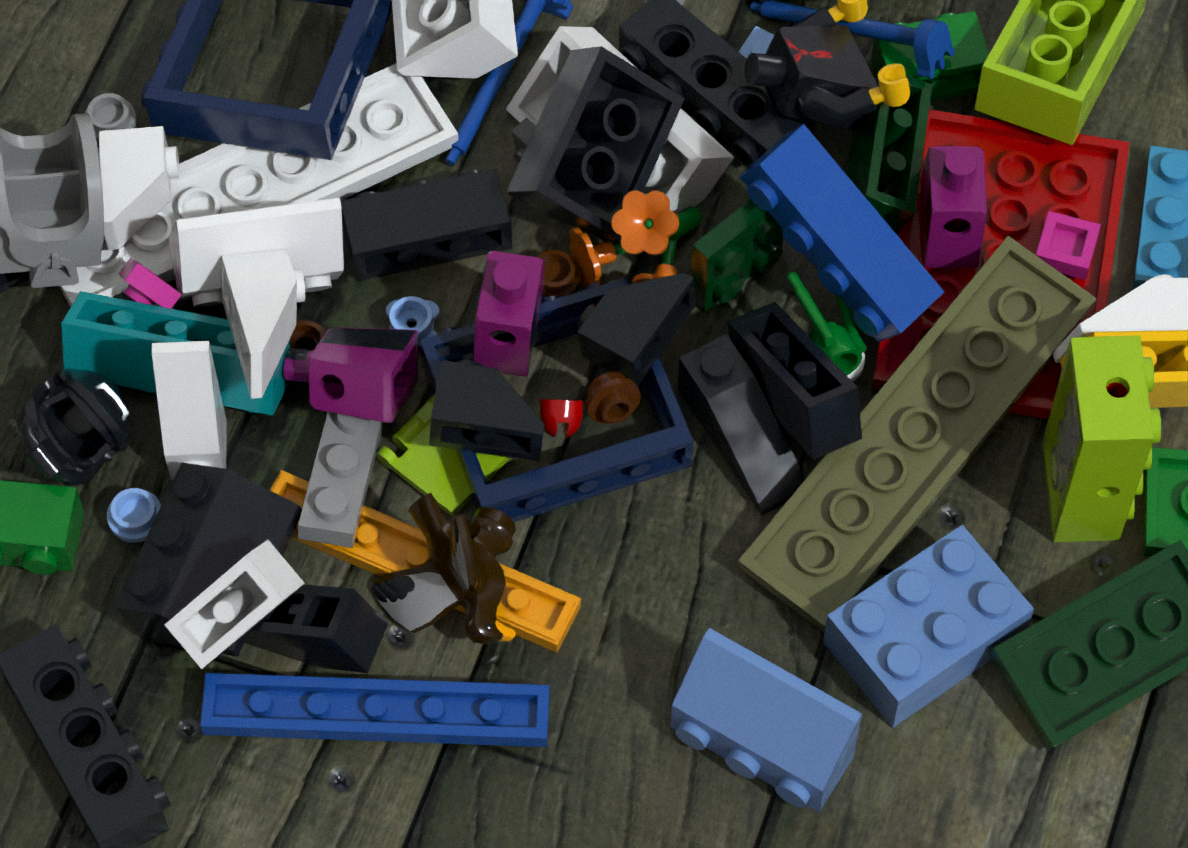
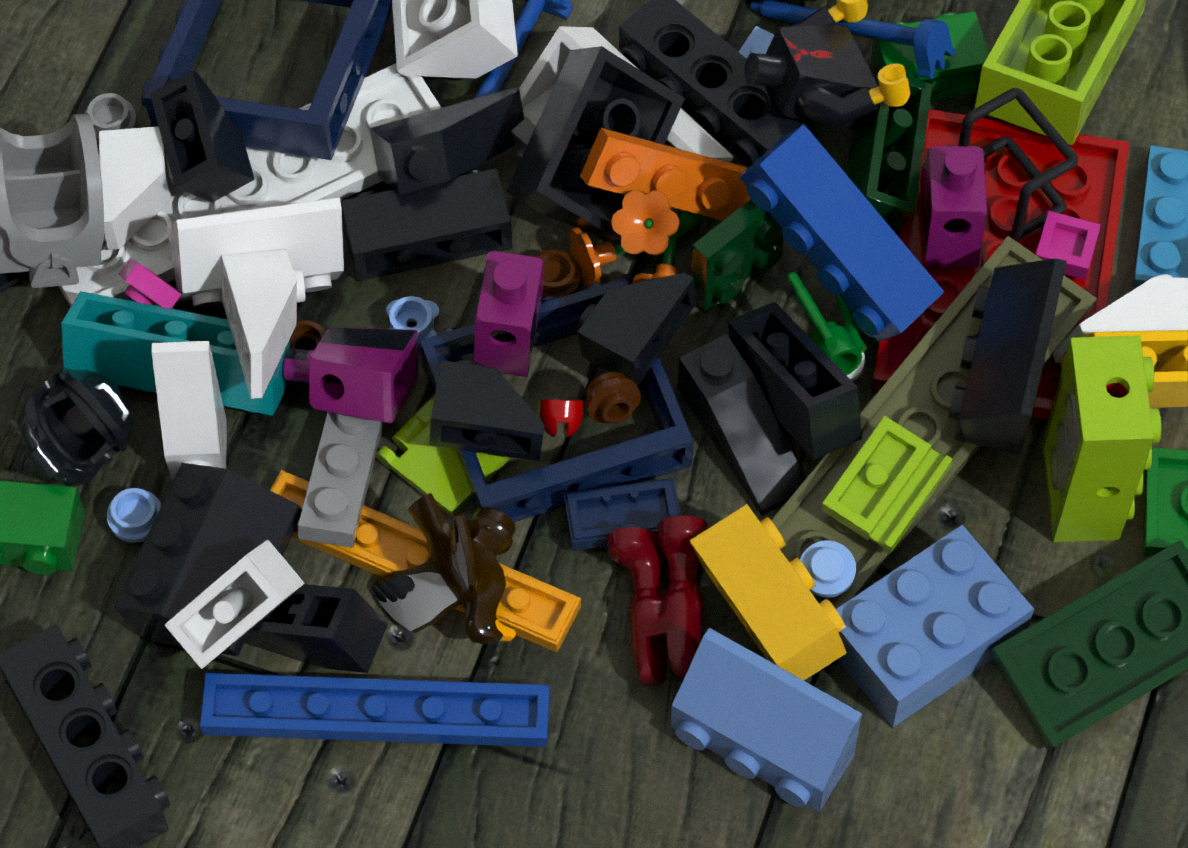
none -> black slope [150,70,255,202]
none -> black slope [370,87,524,195]
none -> dark blue plate [564,478,680,551]
none -> orange plate [580,128,750,220]
none -> dark red piece [606,515,709,687]
none -> yellow brick [690,504,847,681]
none -> light blue plate [800,540,856,597]
none -> lime plate [821,416,953,554]
none -> black slope [948,258,1067,455]
none -> black piece [958,88,1078,239]

